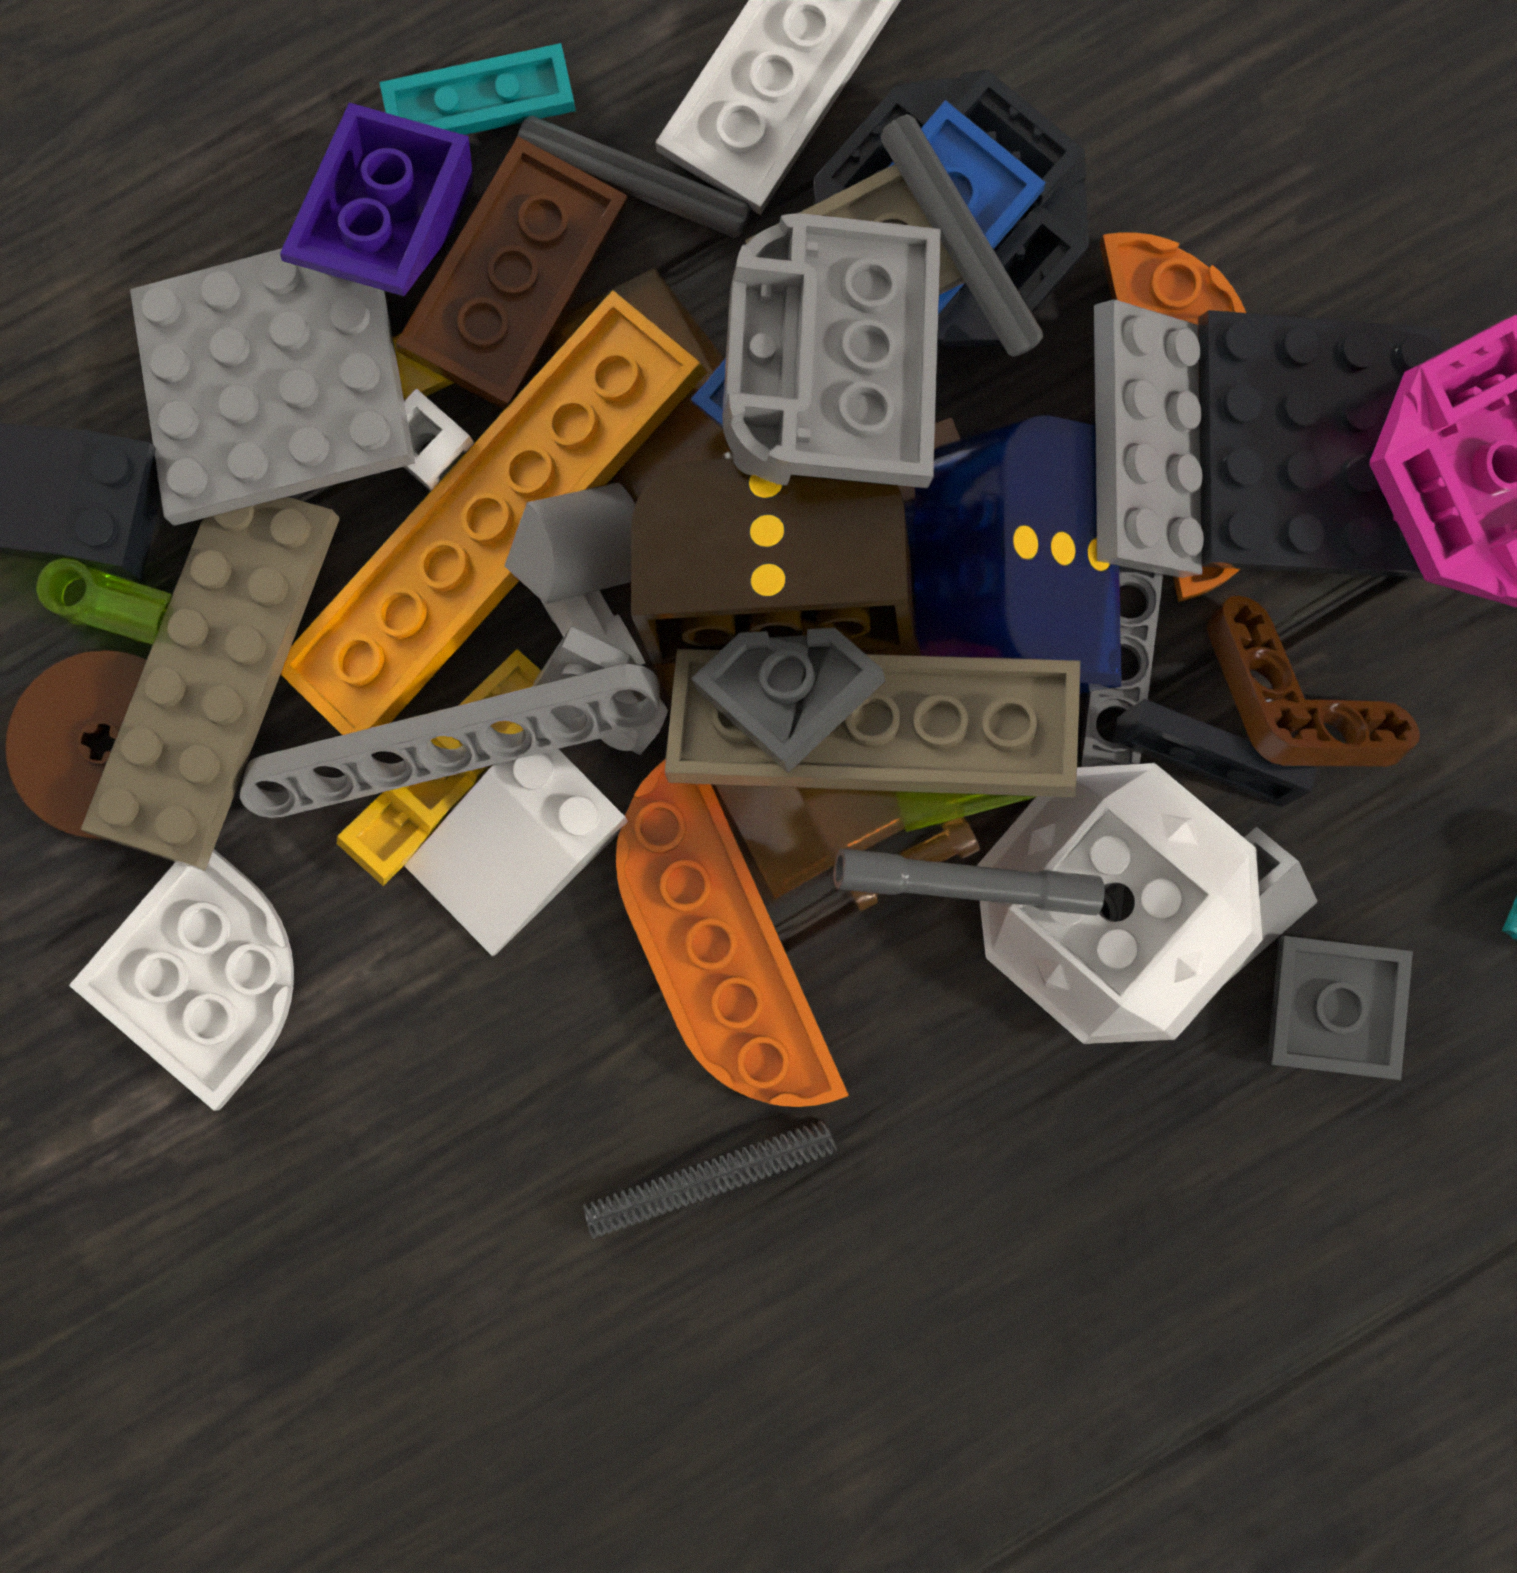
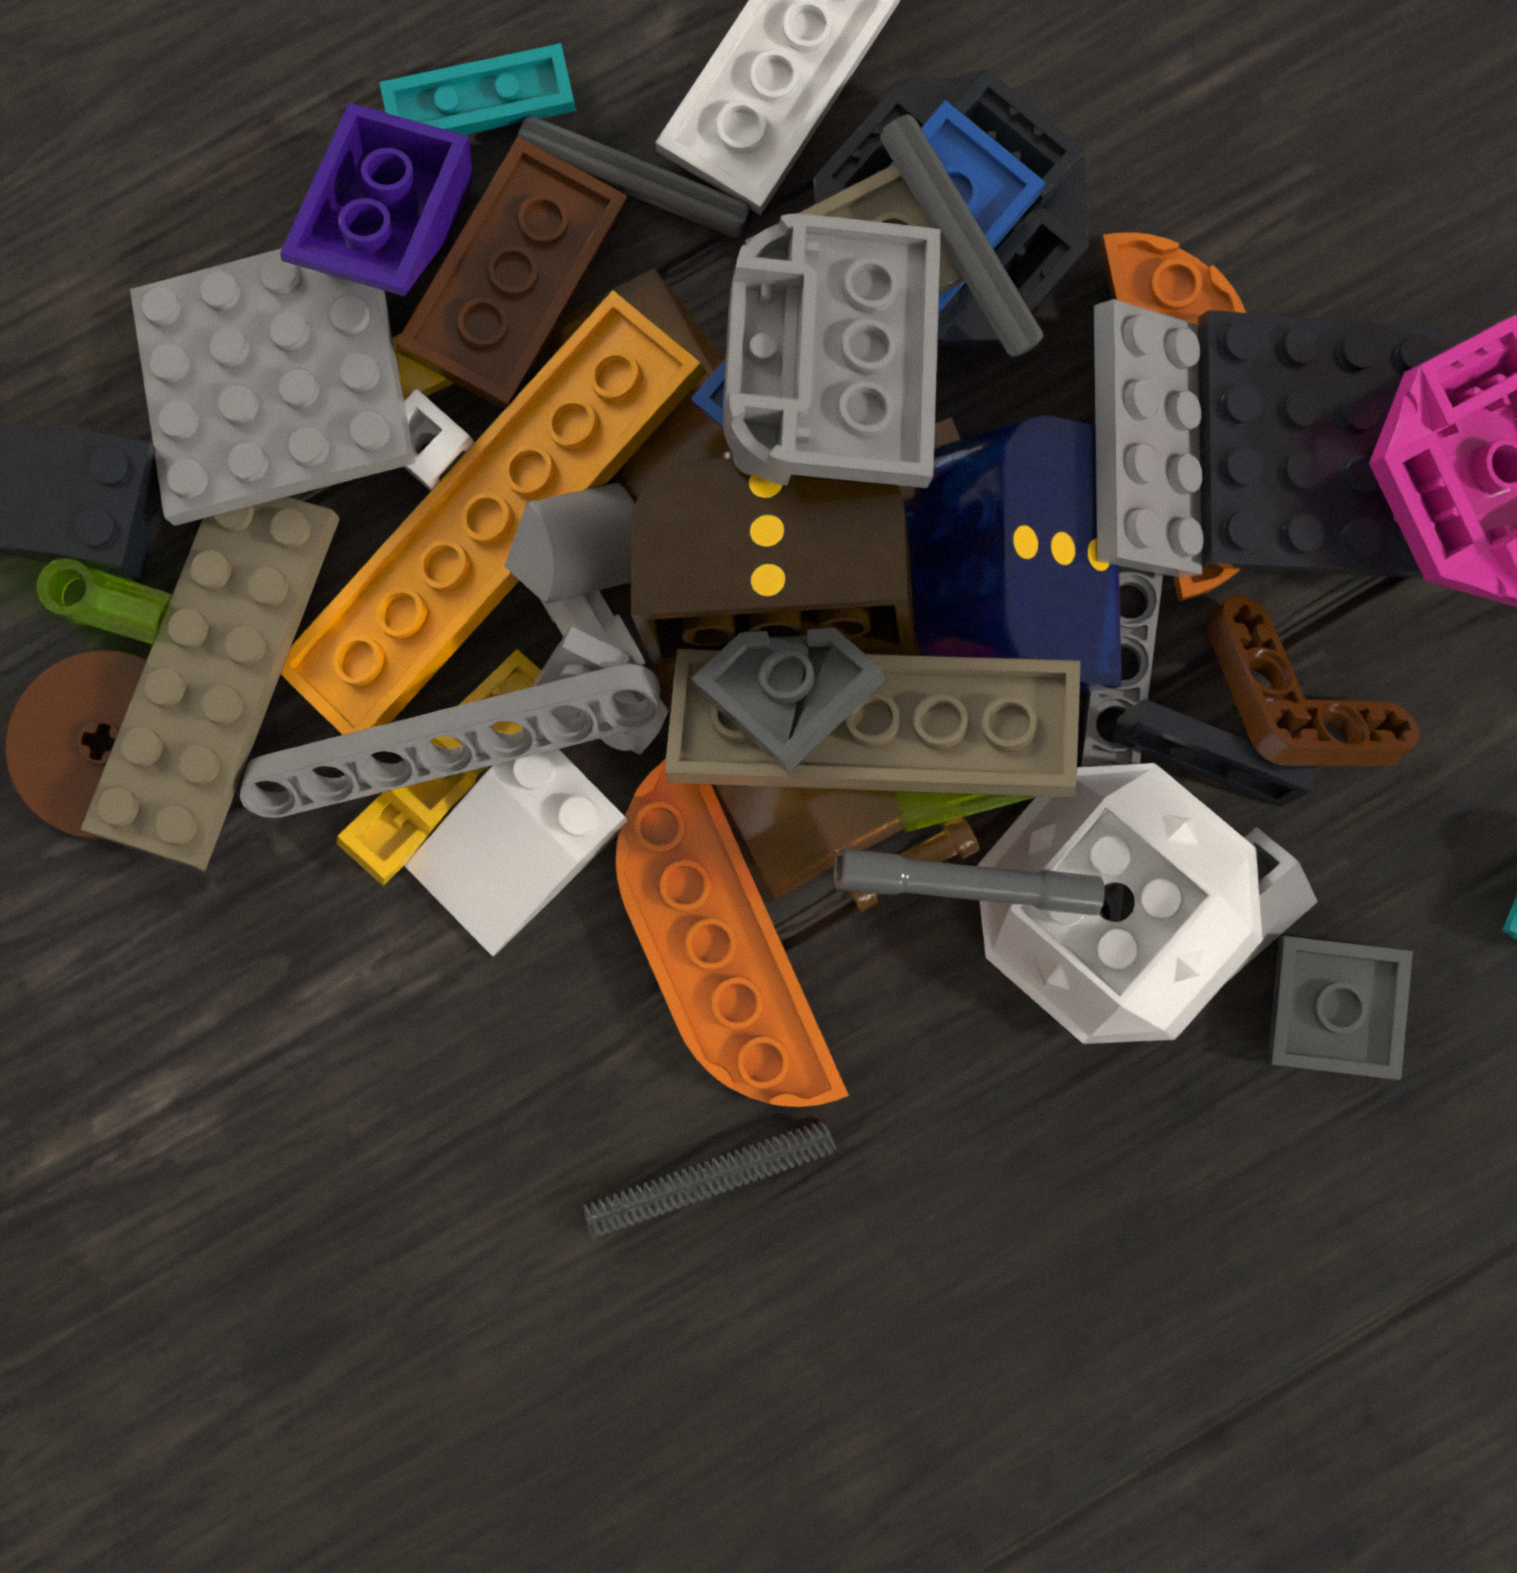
white plate [69,849,294,1111] -> none

